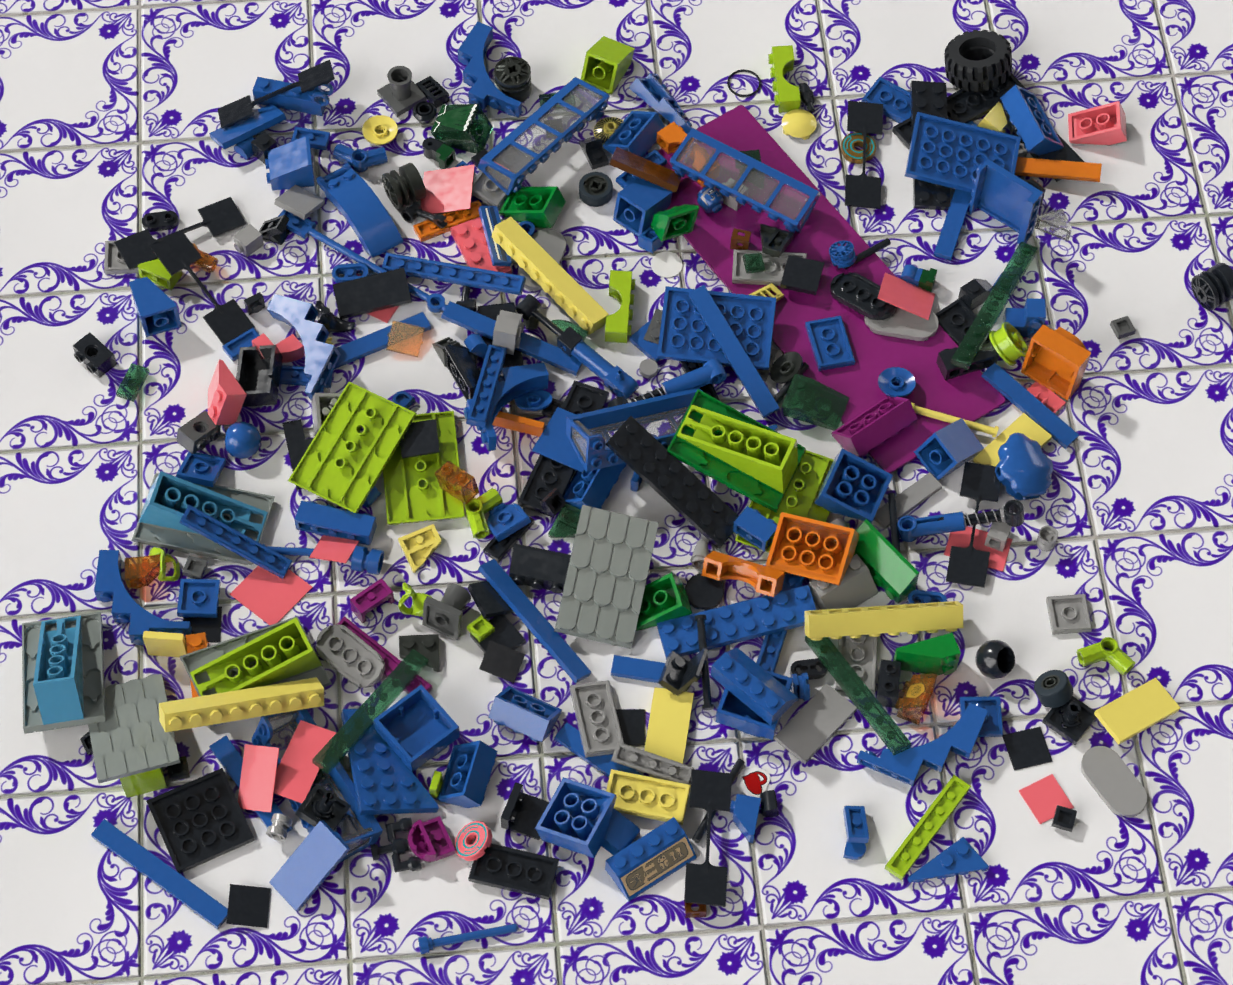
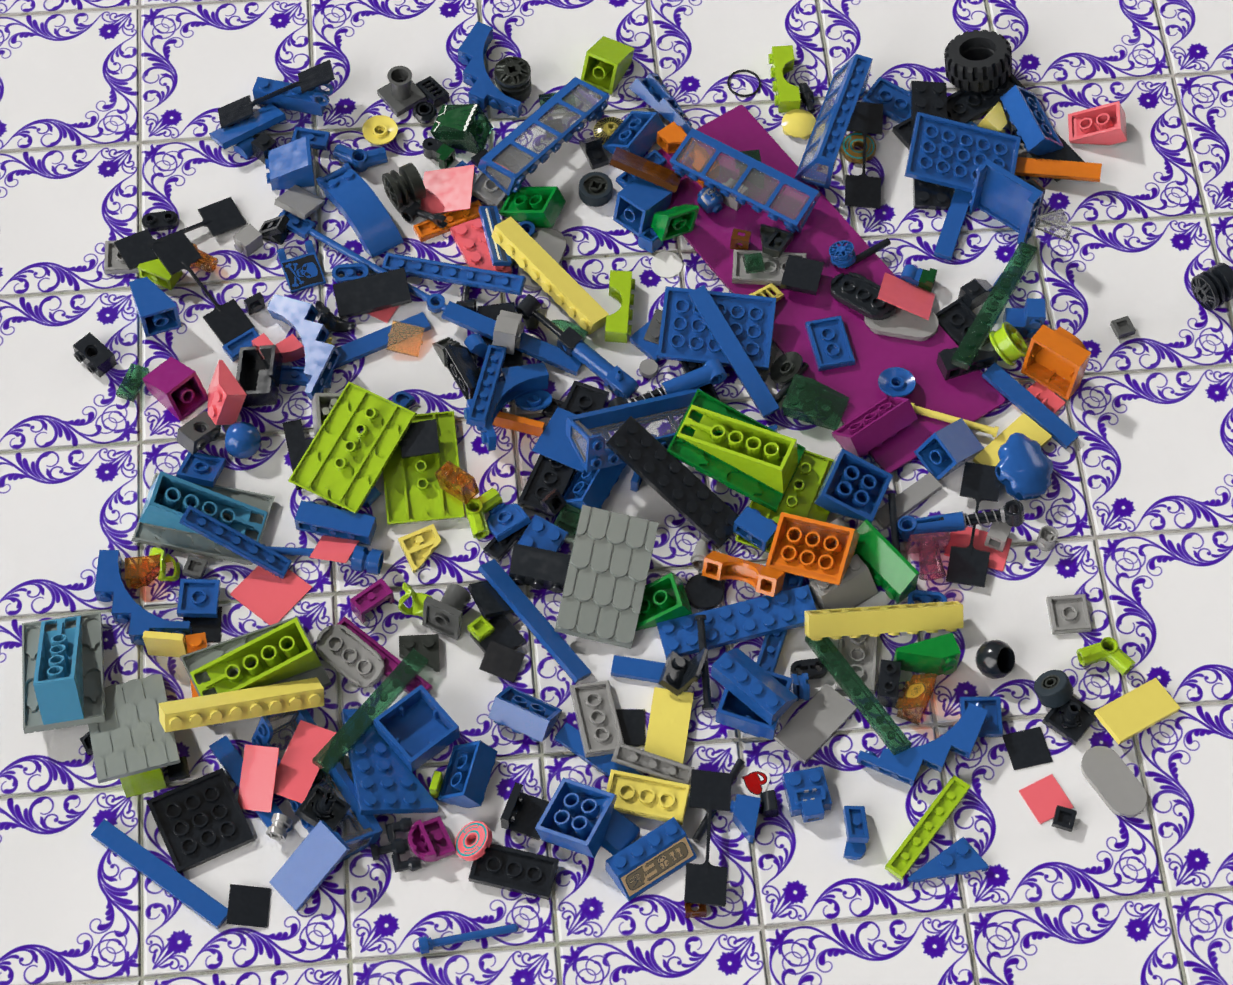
none -> magenta slope [142,357,208,421]
none -> flag [277,240,326,294]
none -> blue plate [517,514,569,552]
none -> blue piece [782,767,832,823]
none -> blue window [795,54,873,189]
none -> clear pink plant [906,532,950,580]

